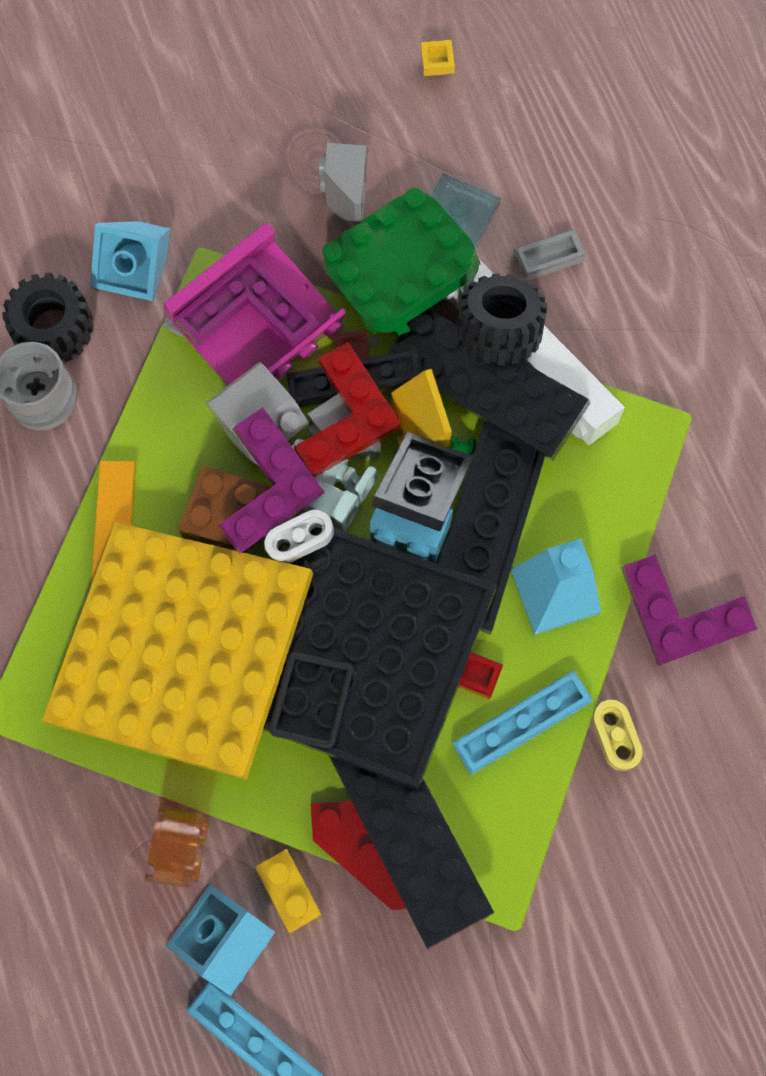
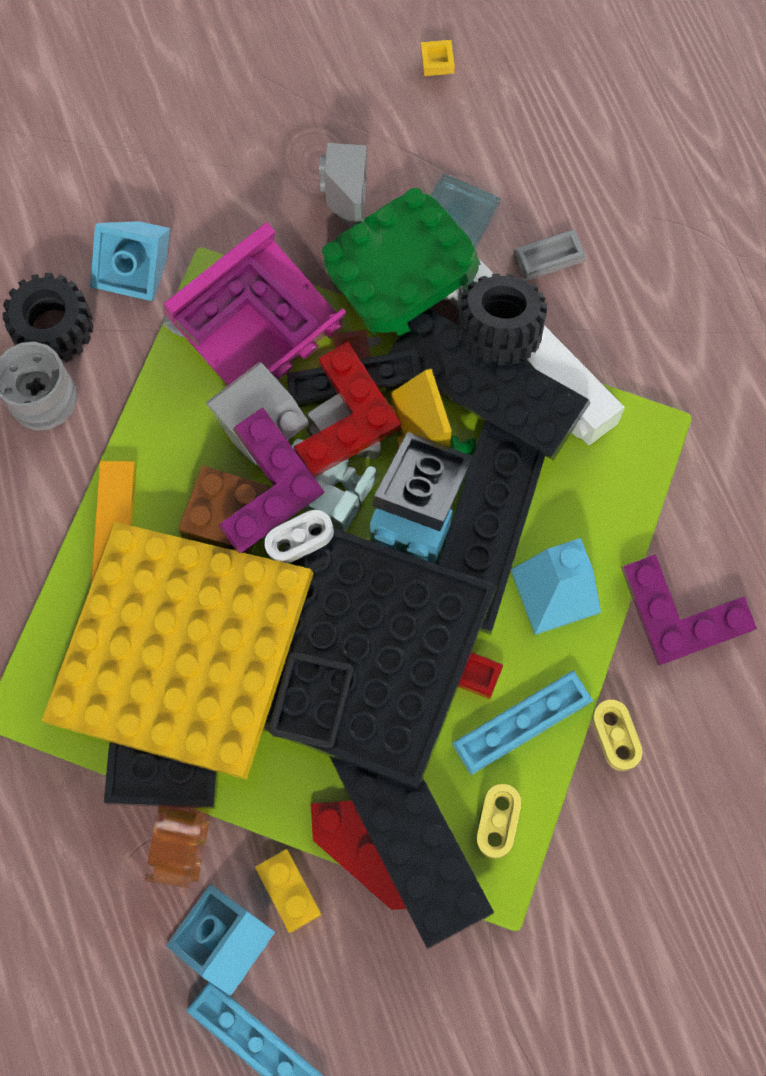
none -> black plate [104,742,218,809]
none -> light yellow plate [476,784,521,859]

